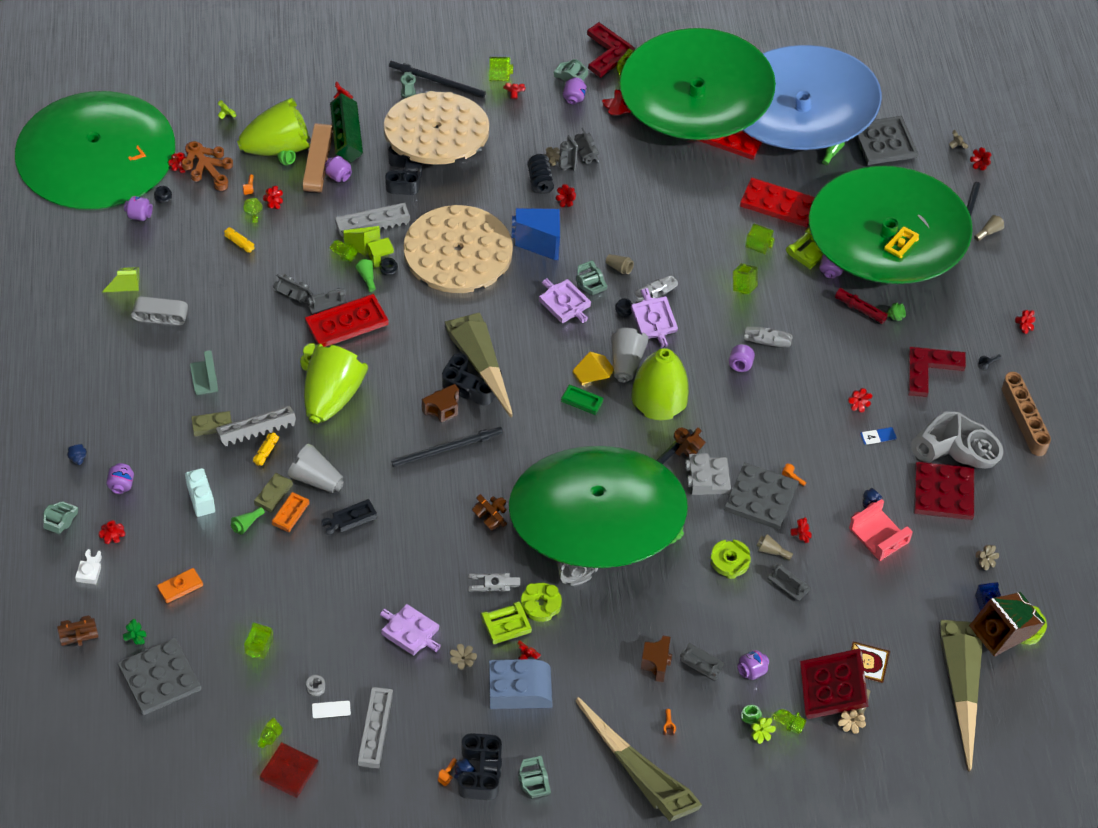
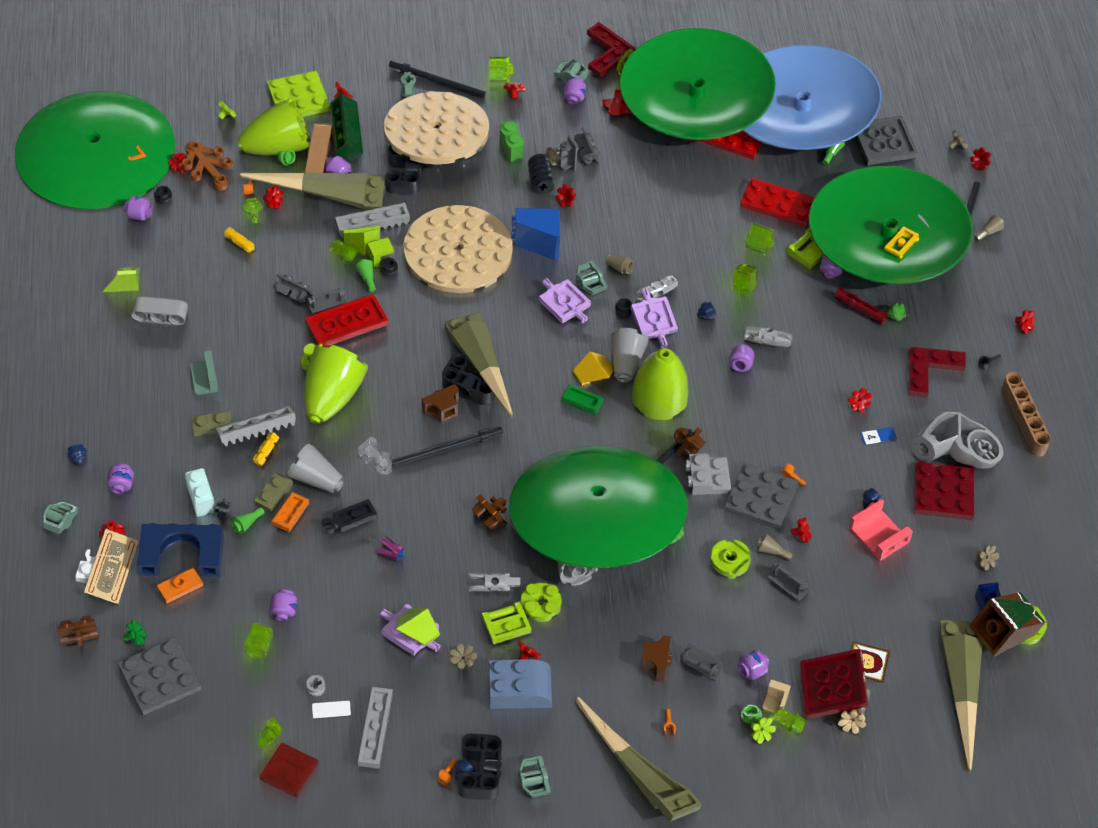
none -> sticker [84,529,139,604]
none -> dark blue arch [137,523,224,577]
none -> black plate [214,498,230,518]
none -> olive plate [240,173,385,210]
none -> lime plate [267,71,331,117]
none -> medium lavender head [269,589,298,621]
none -> clear leg [358,436,392,474]
none -> flat silver piece [375,535,406,561]
none -> lime slope [396,607,440,646]
none -> bright green brick [500,121,524,162]
none -> dark blue plate [697,301,717,320]
none -> tan panel [762,680,791,717]

